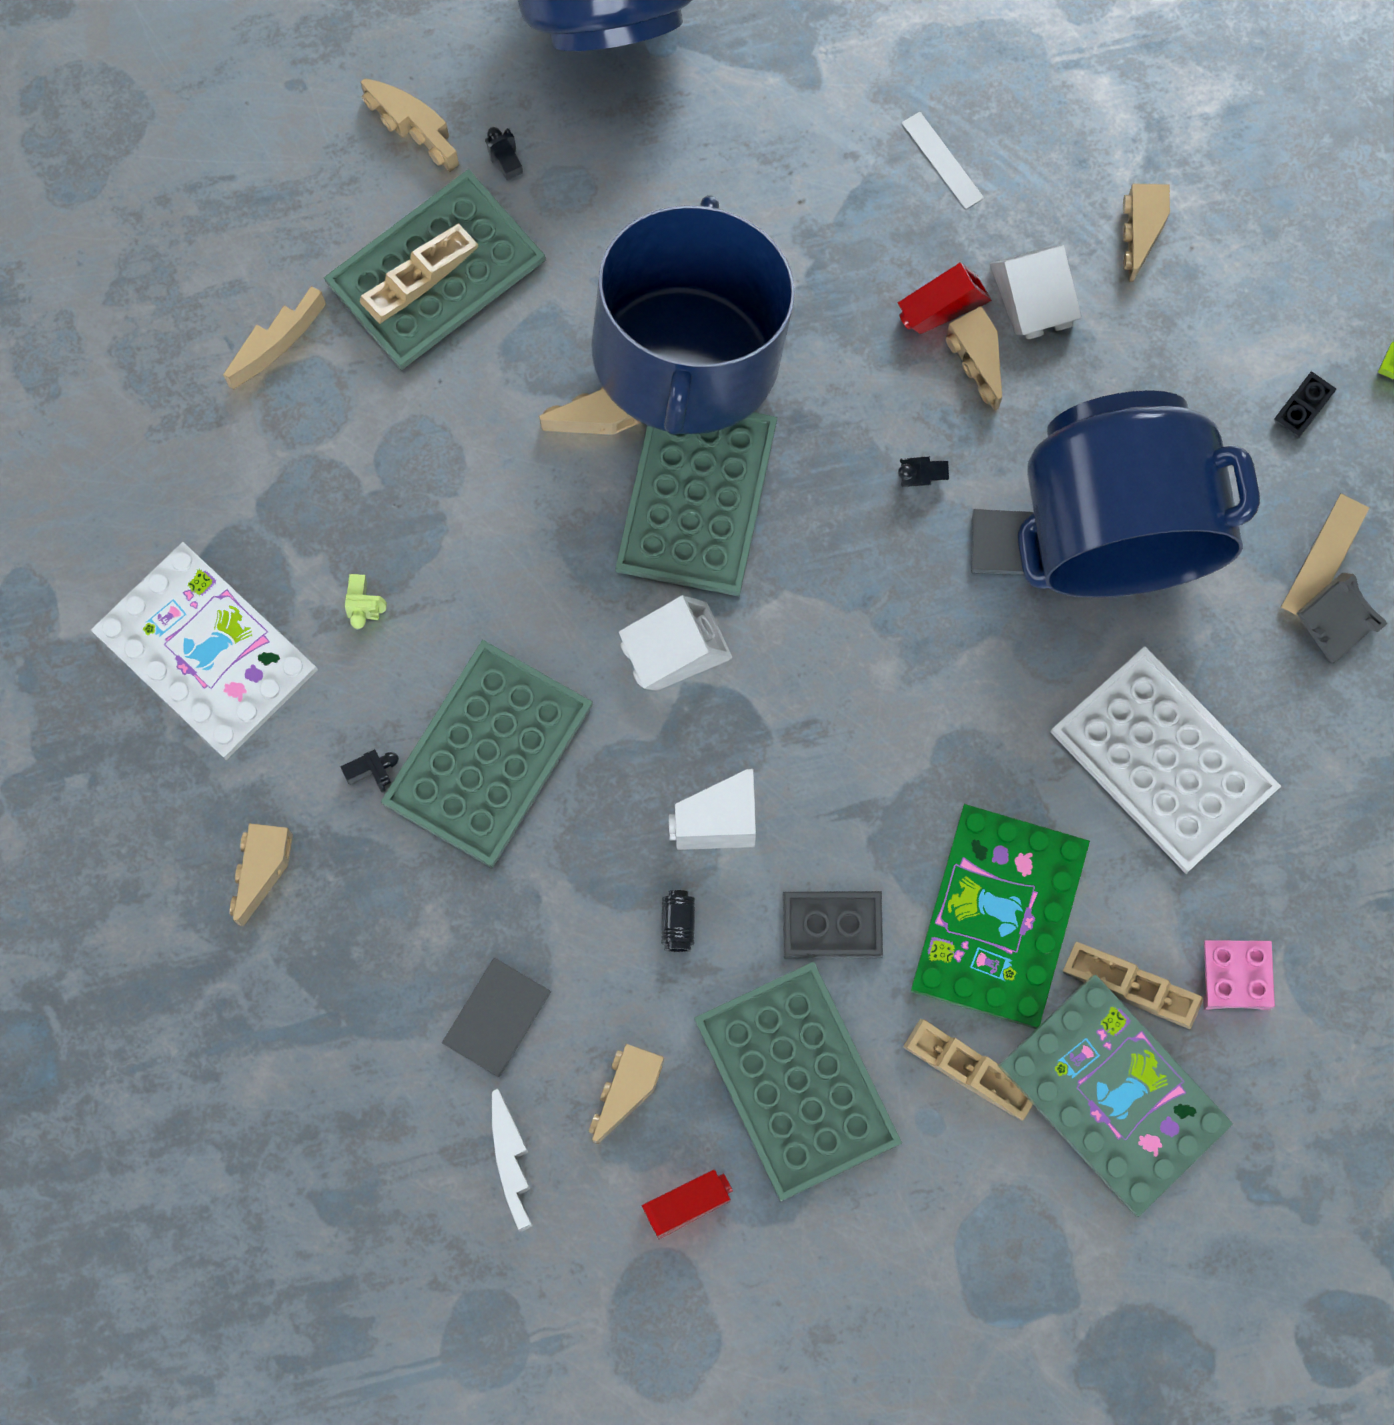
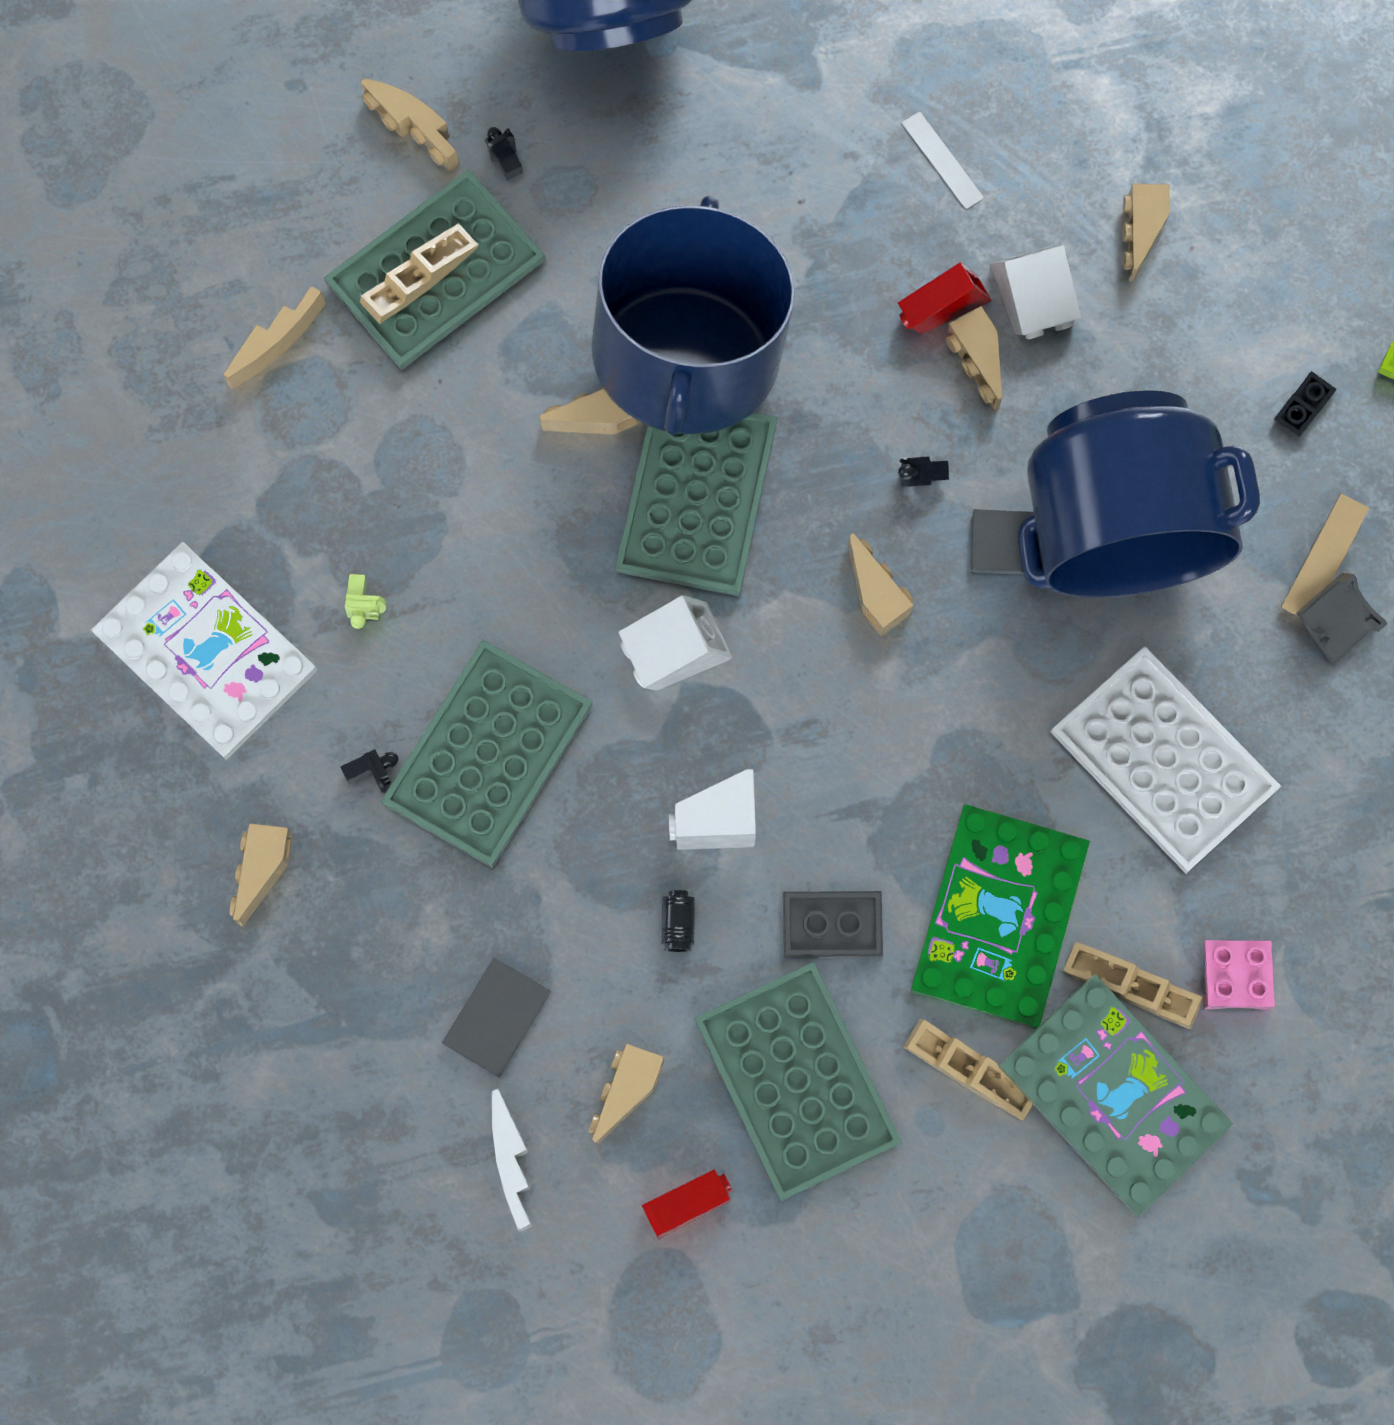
none -> tan slope [848,533,914,637]

